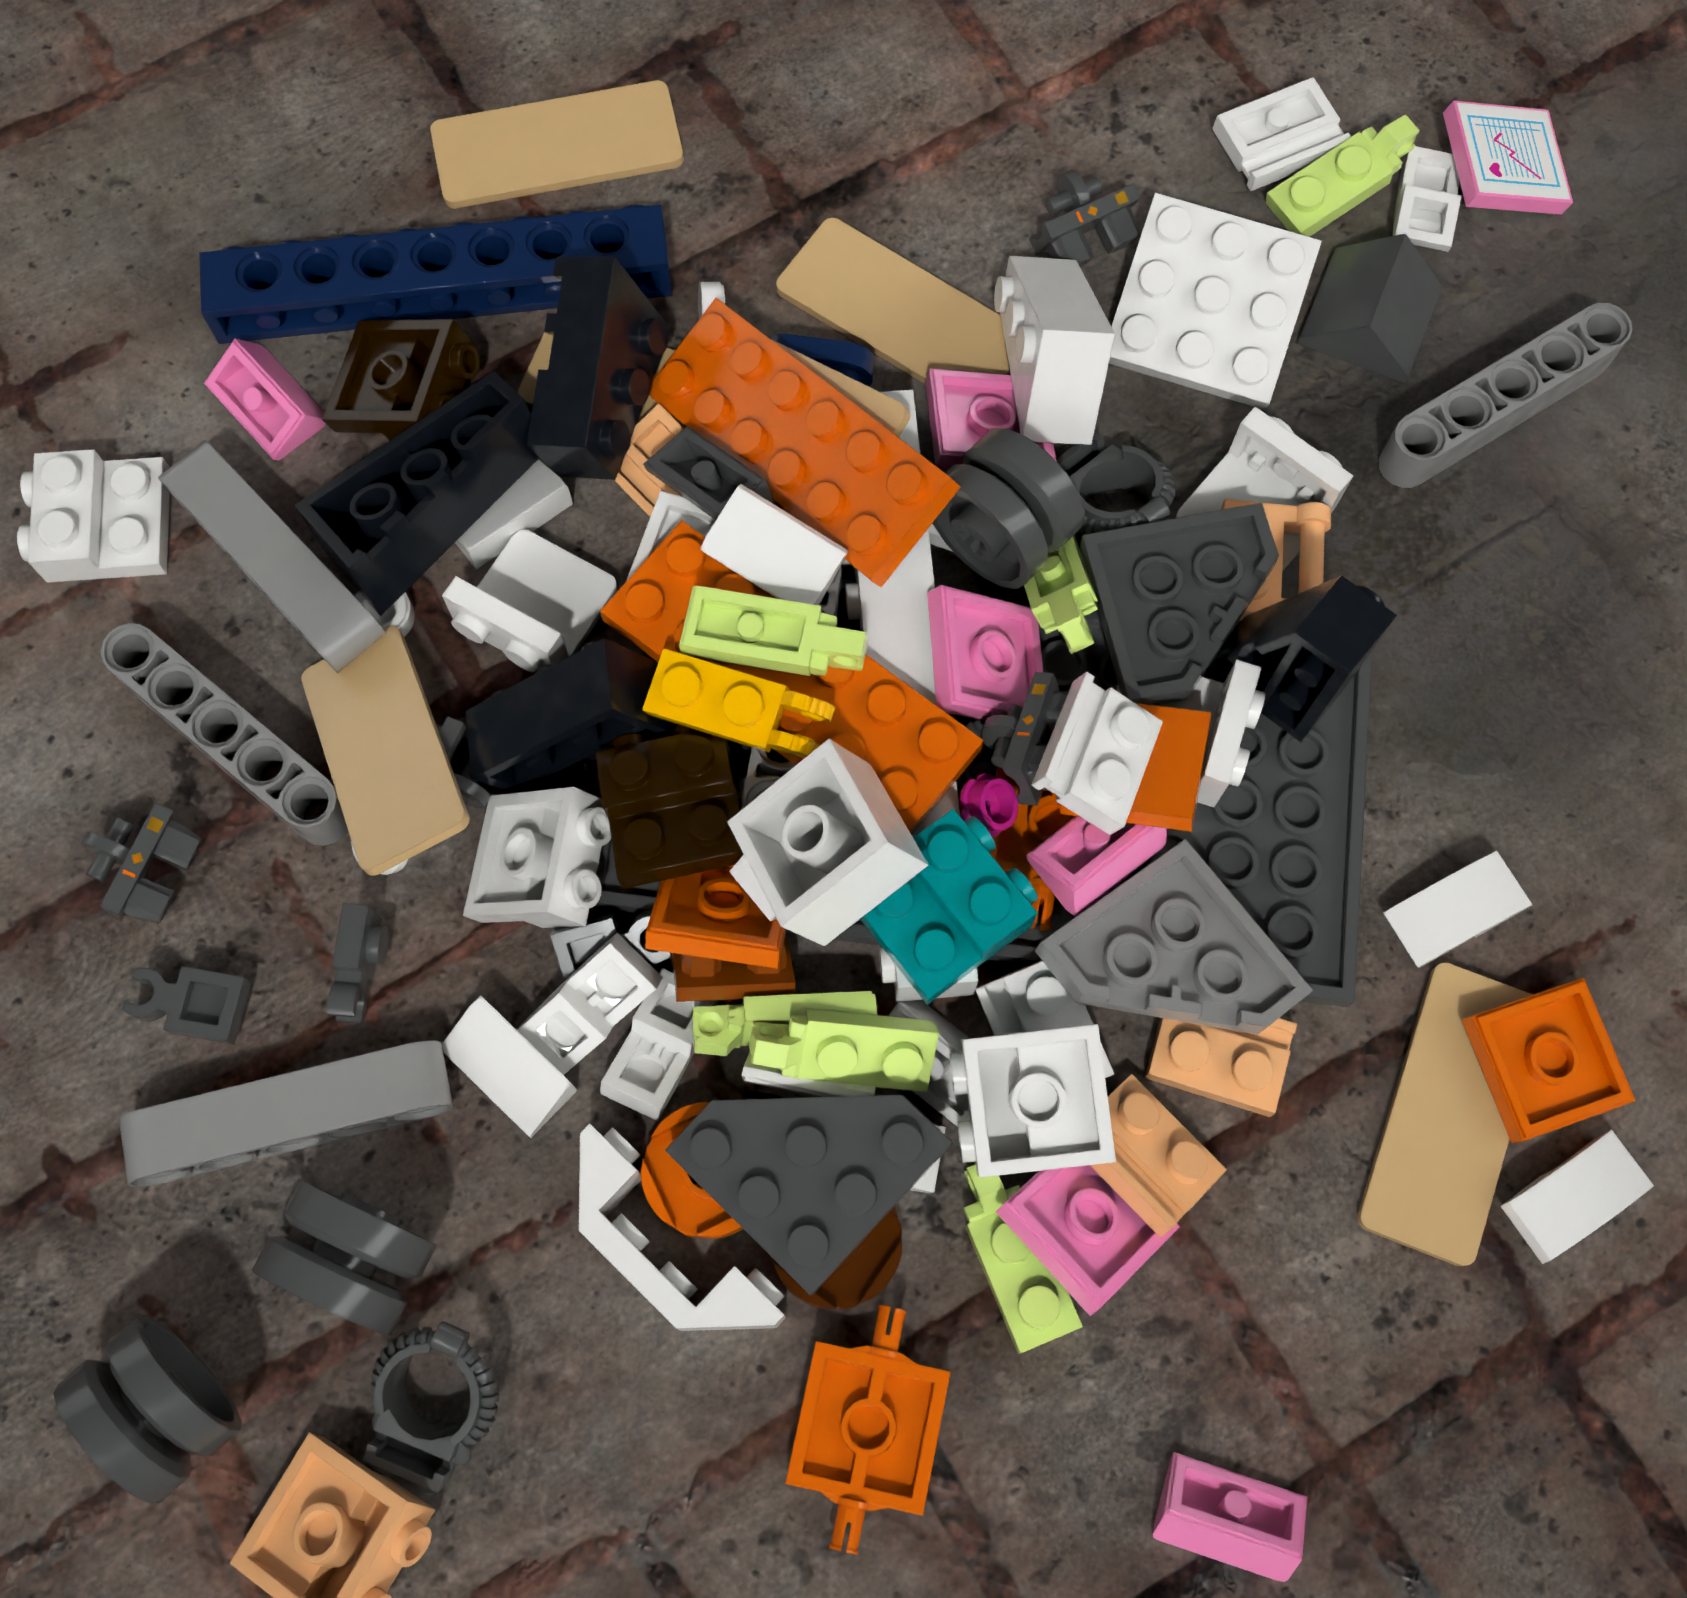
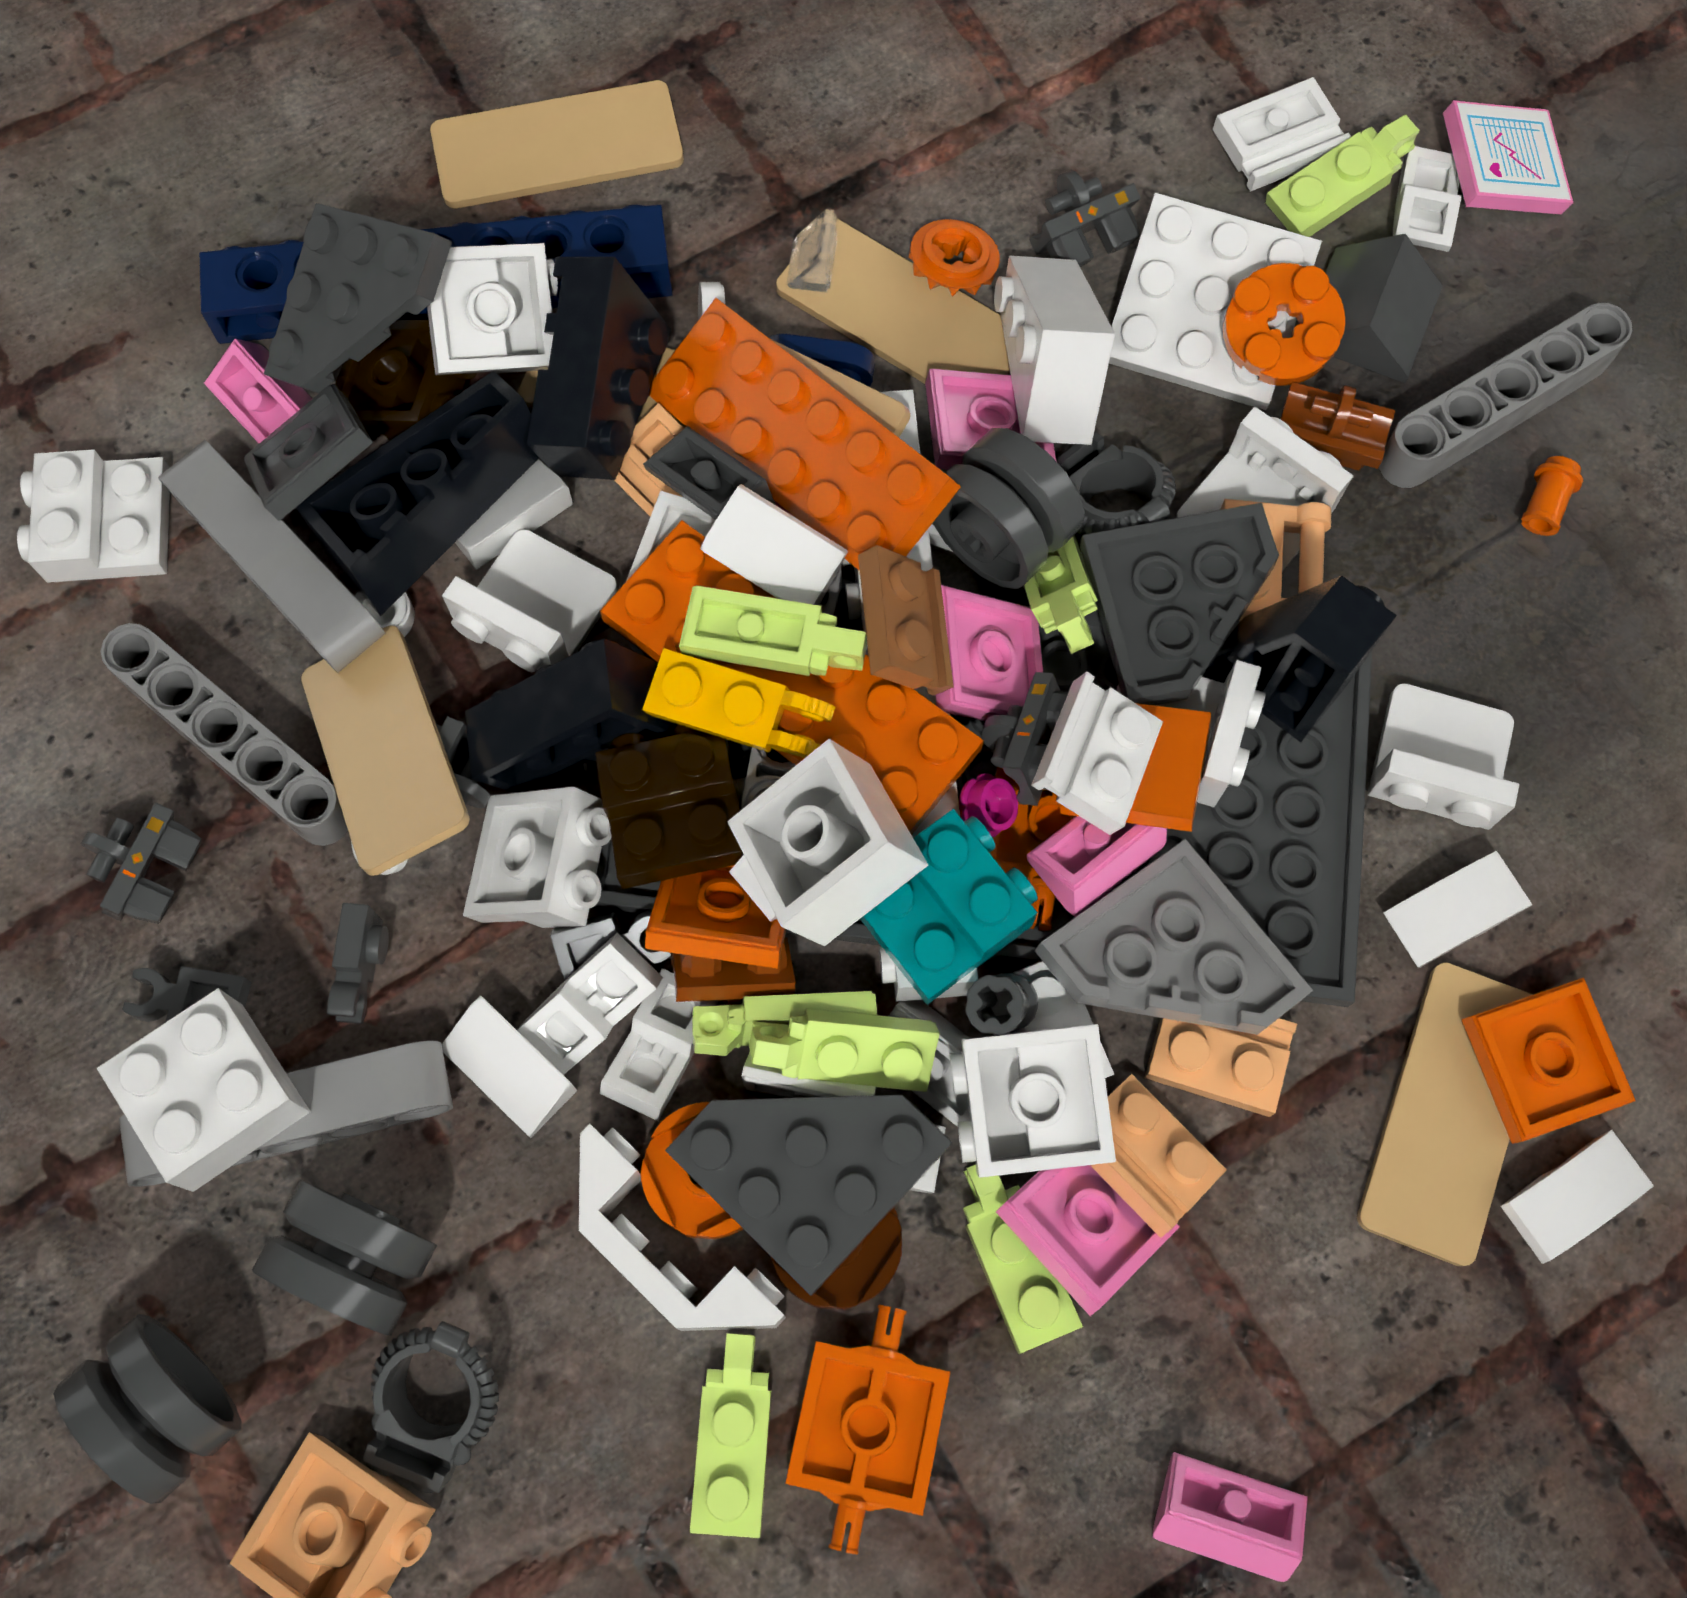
none -> white brick [97,988,311,1192]
none -> dark grey plate [244,384,373,521]
none -> dark grey plate [264,203,452,393]
none -> white plate [427,243,558,375]
none -> yellowish green hinge [690,1333,772,1538]
none -> clear slope [787,209,837,292]
none -> medium nougat plate [858,545,954,696]
none -> orange gear [908,219,1000,297]
none -> dark grey bush [966,973,1038,1035]
none -> orange plate [1223,263,1345,386]
none -> dark orange hips [1280,382,1395,471]
none -> white bracket [1367,684,1519,830]
none -> orange pin [1521,456,1583,536]

